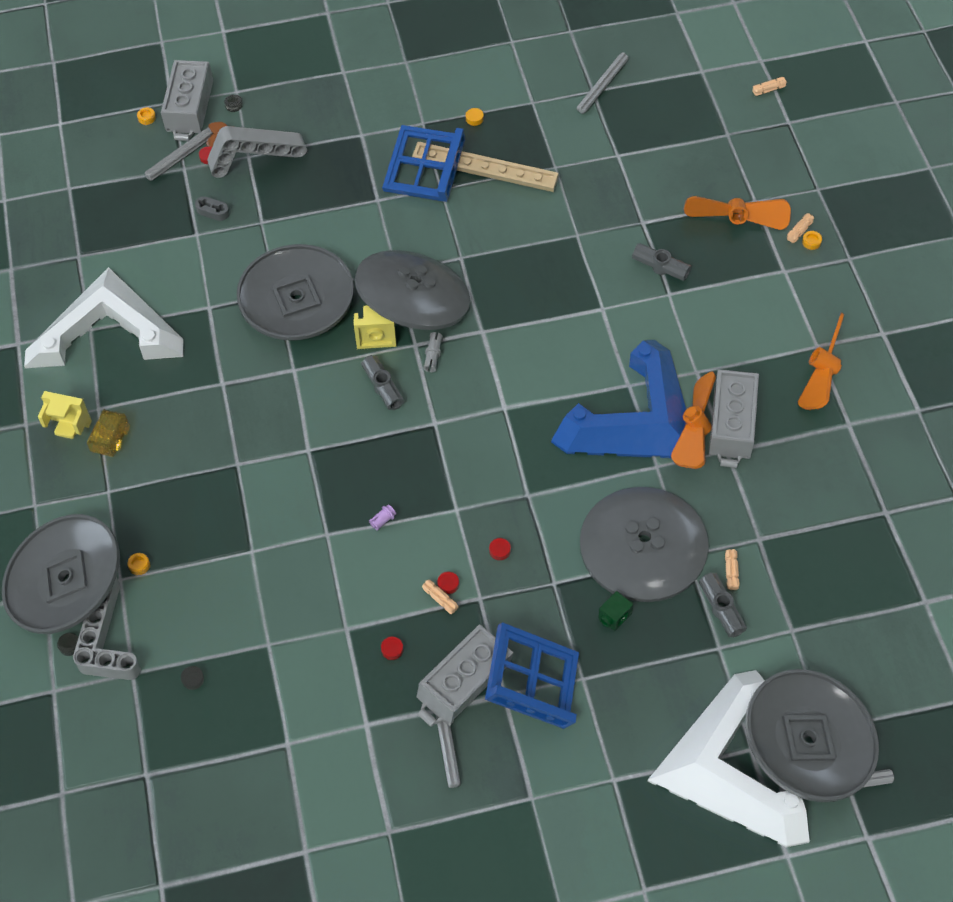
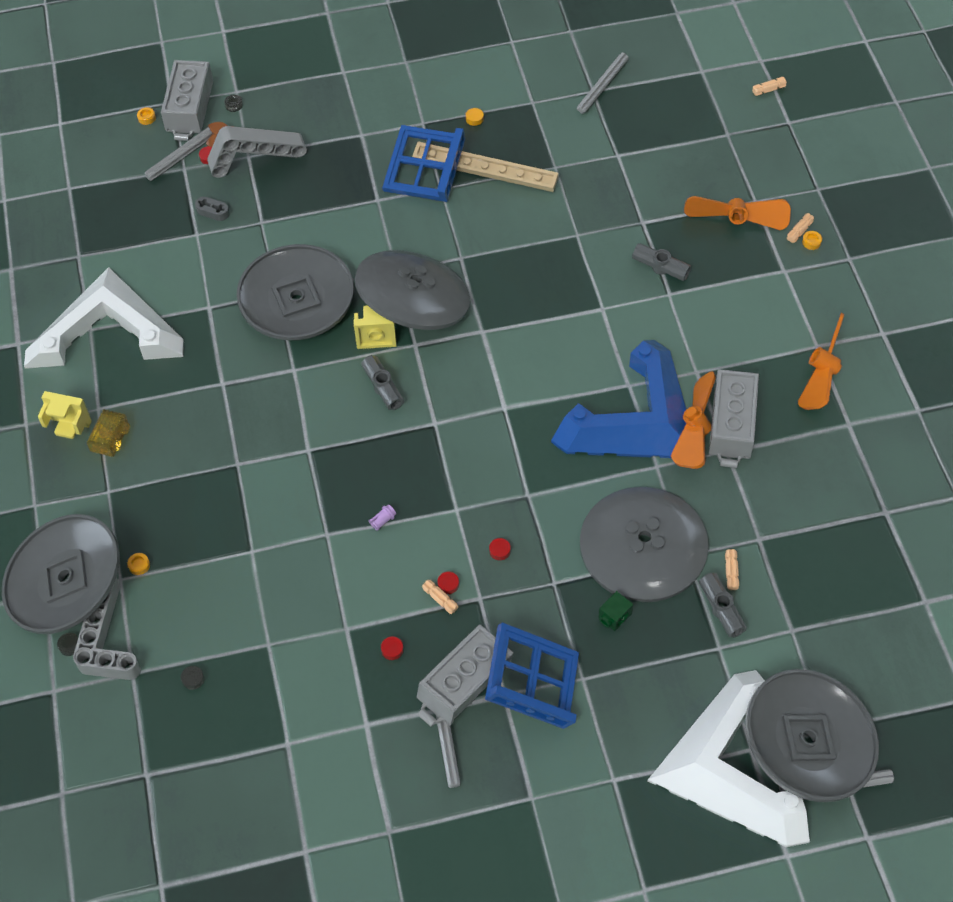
light grey pin [423,332,443,373] -> none

